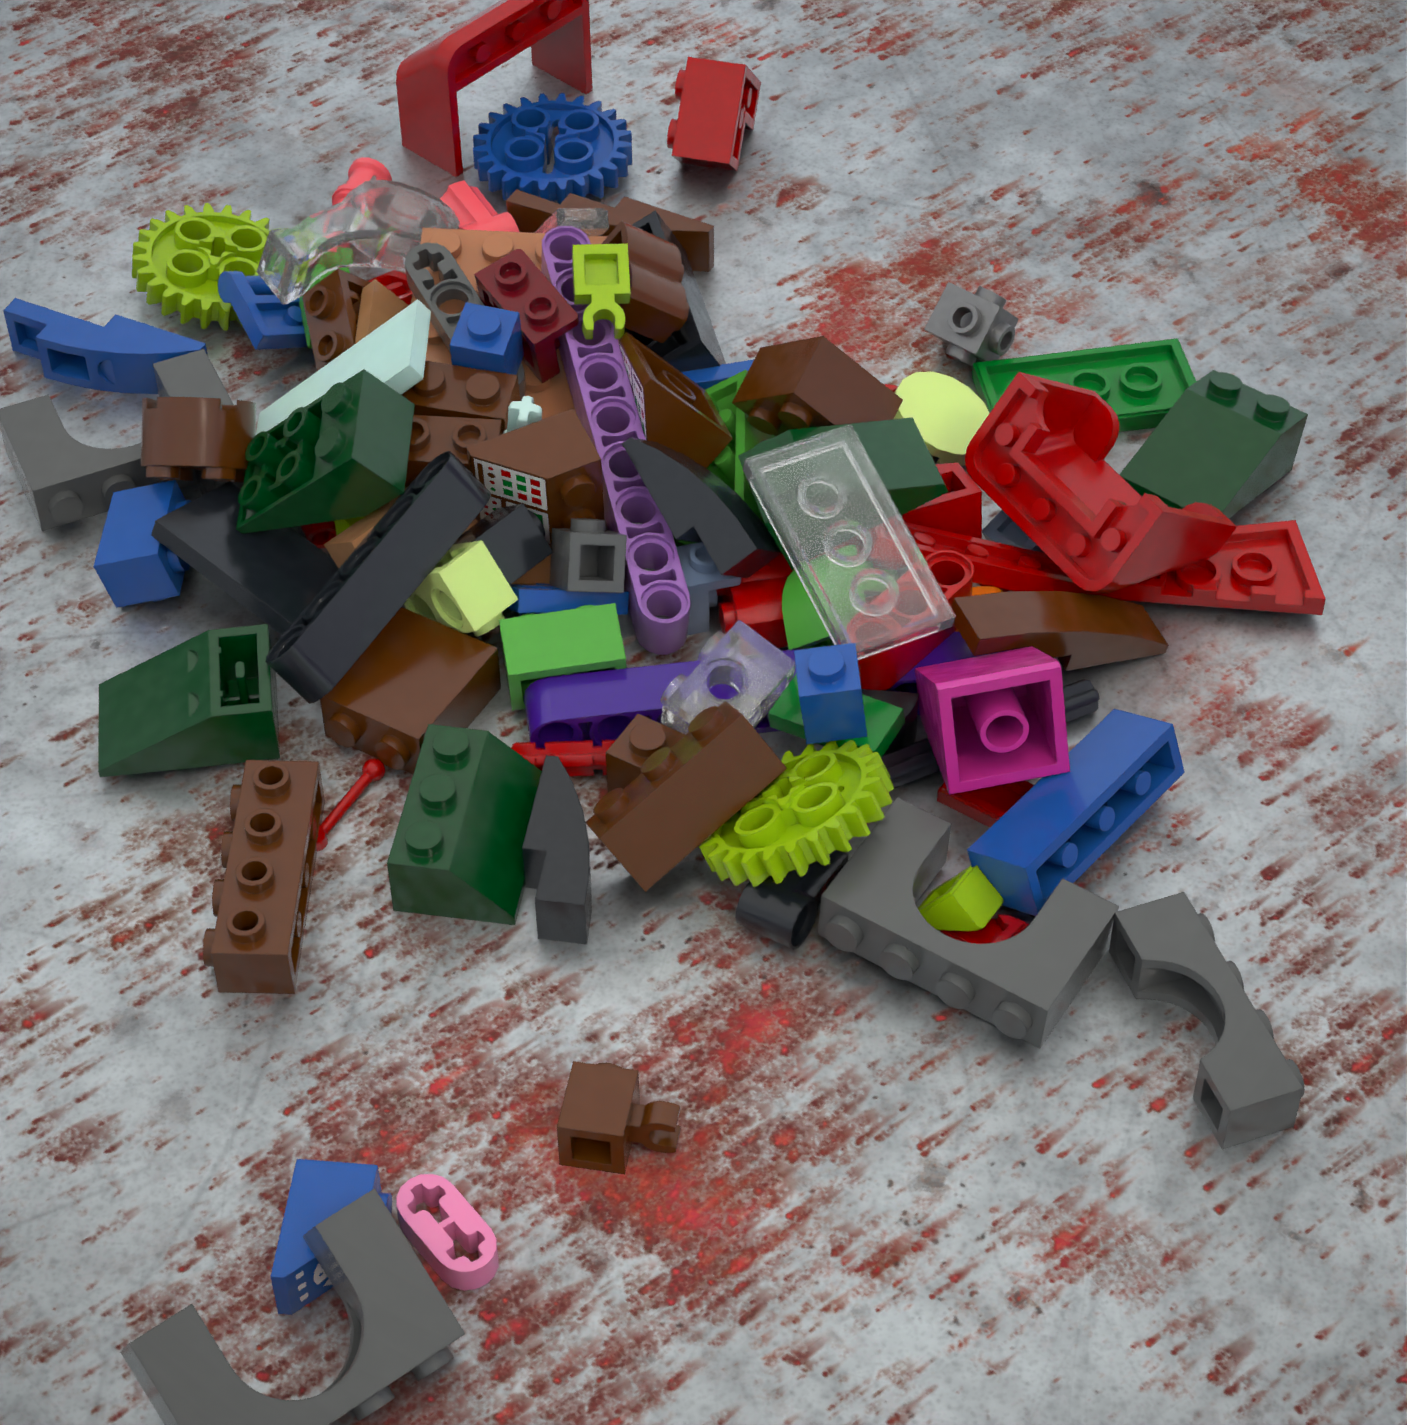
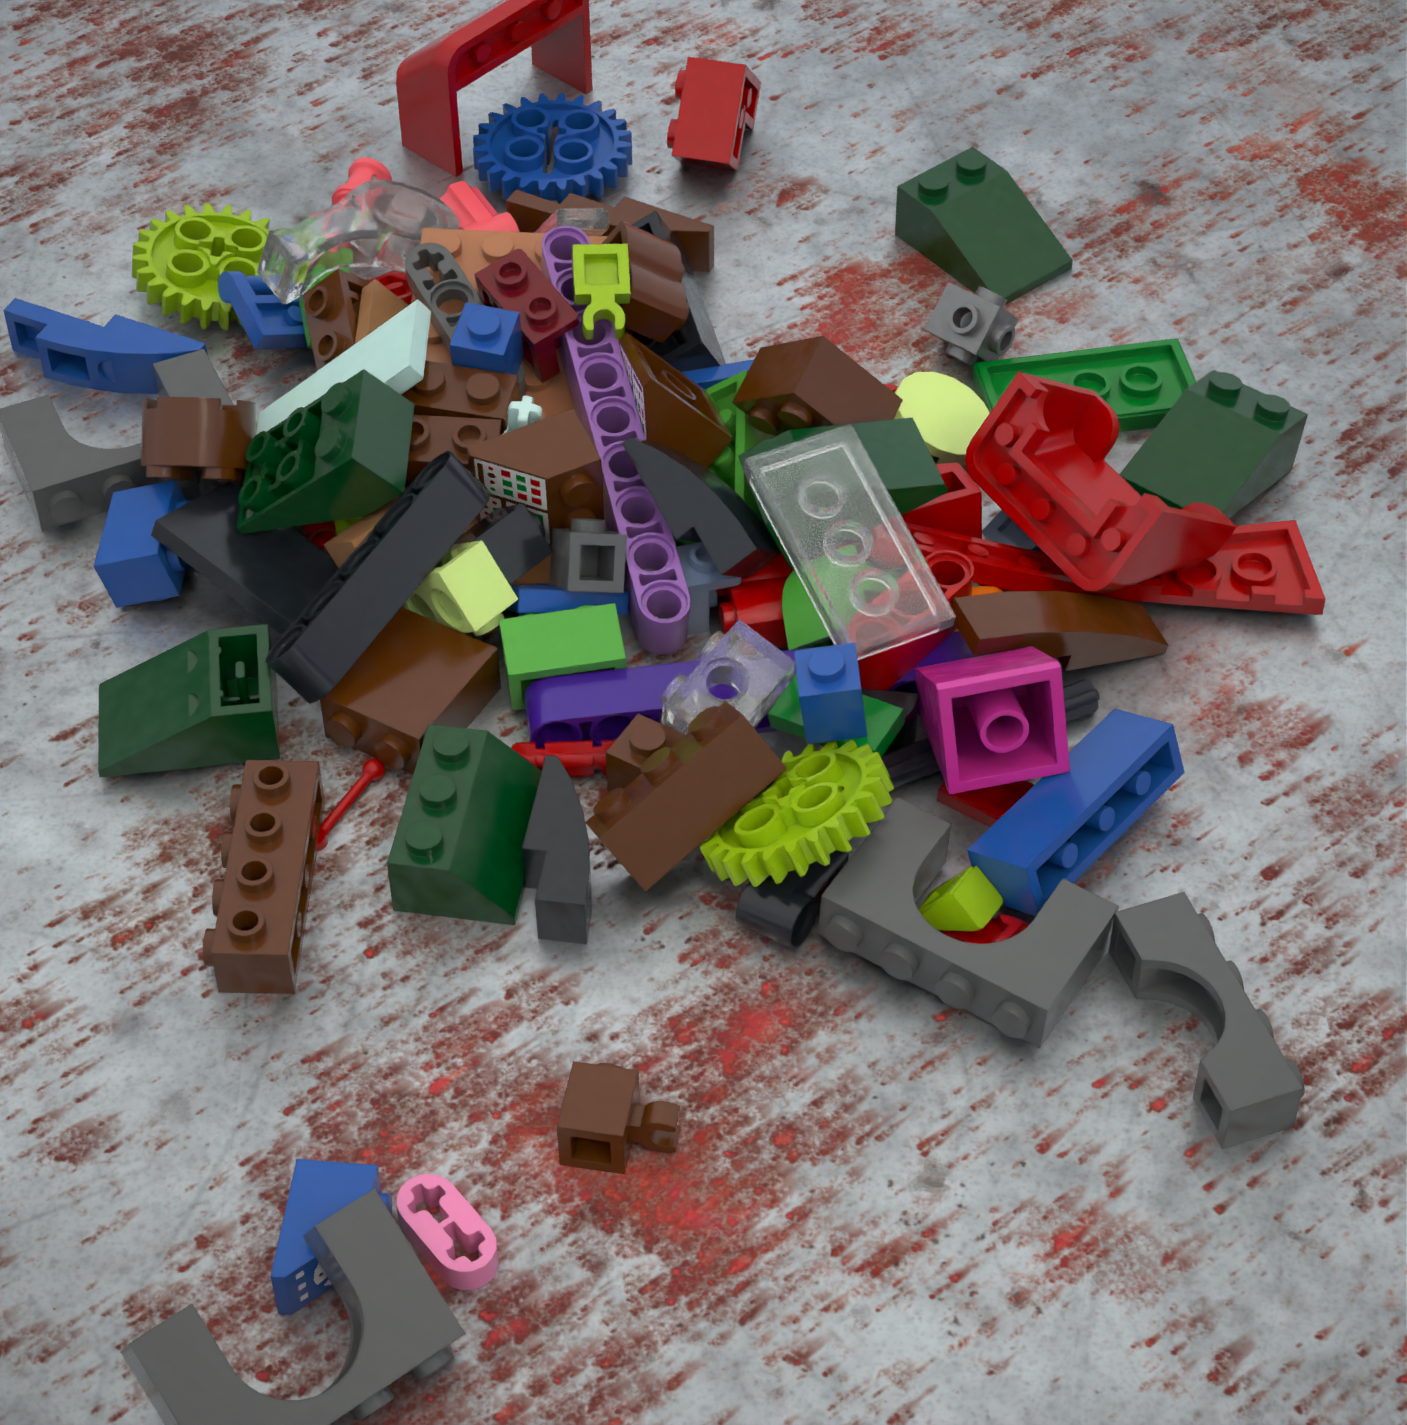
none -> dark green slope [895,147,1073,305]

